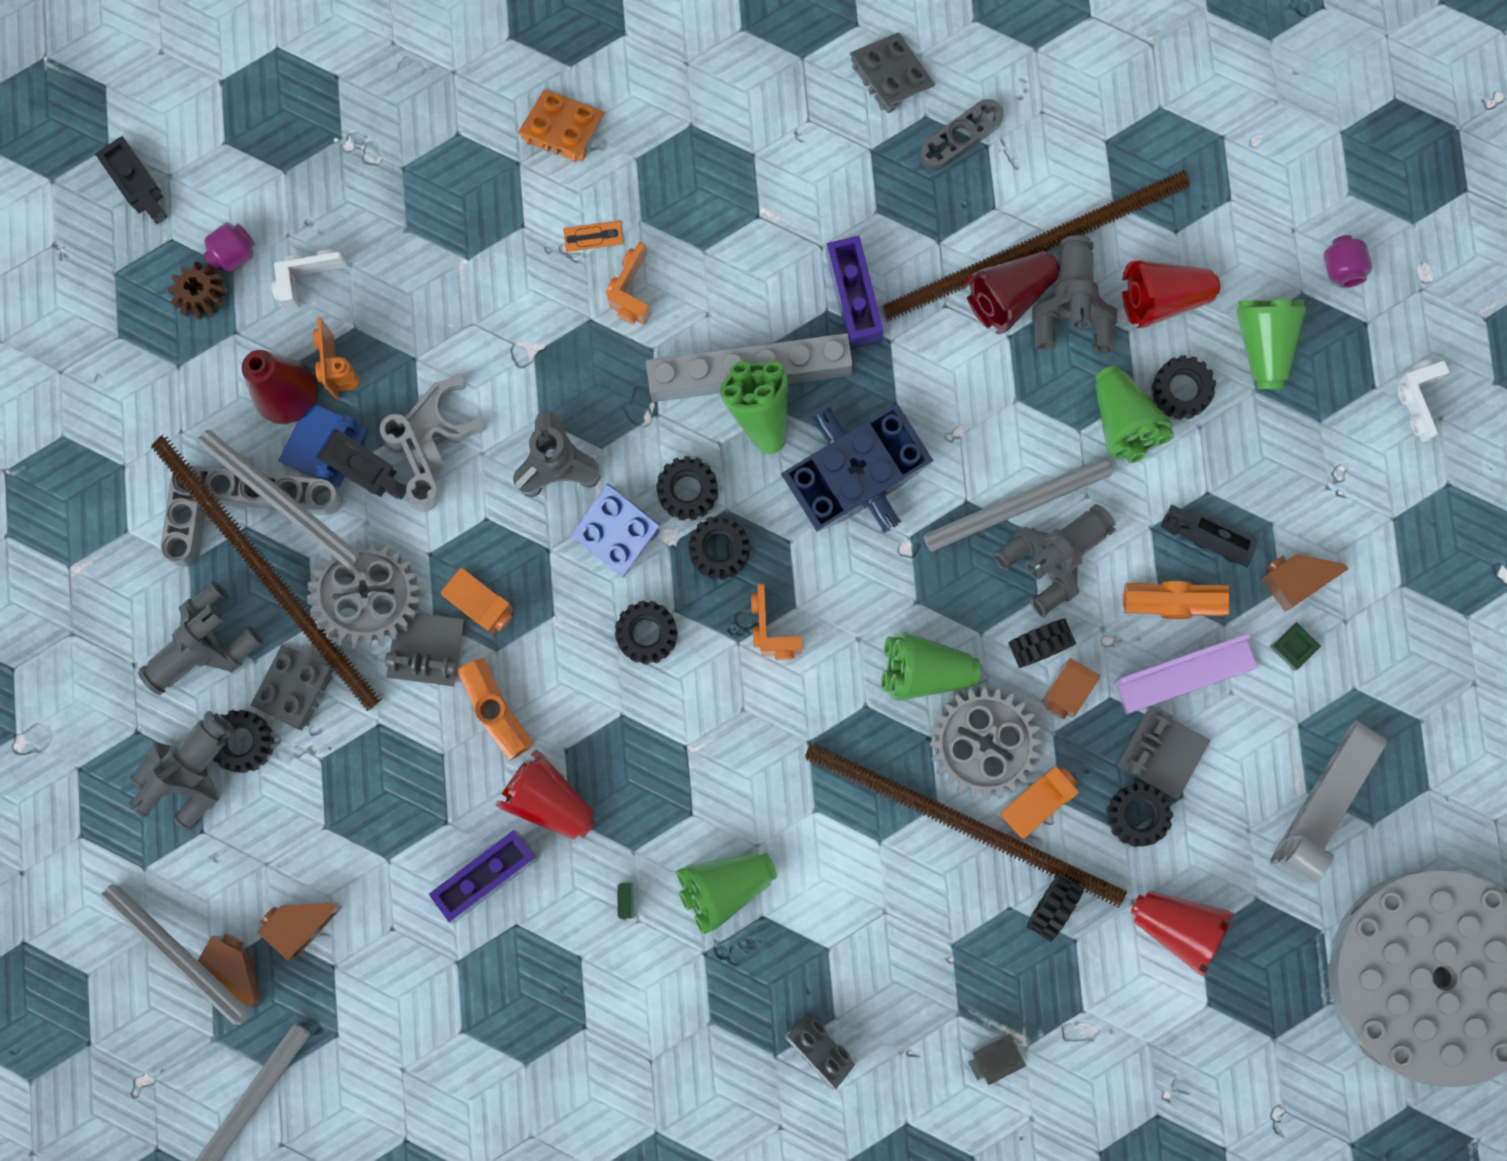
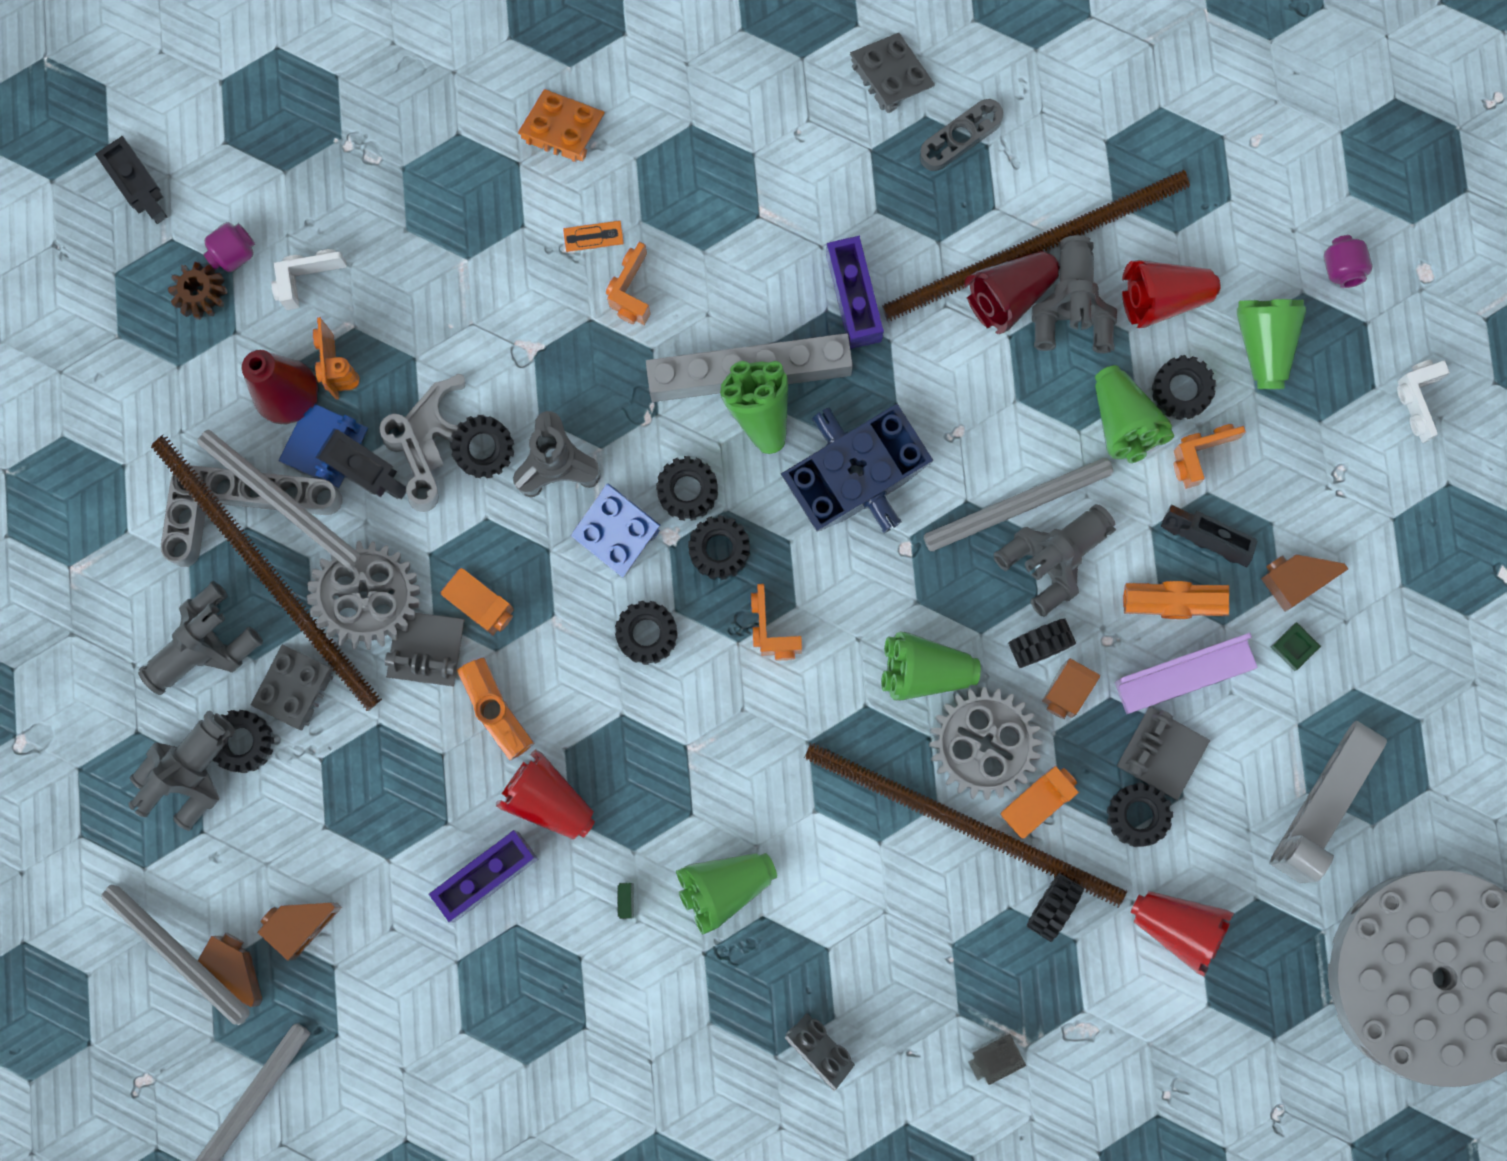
none -> black tyre [450,415,514,479]
none -> orange bracket [1173,424,1246,489]

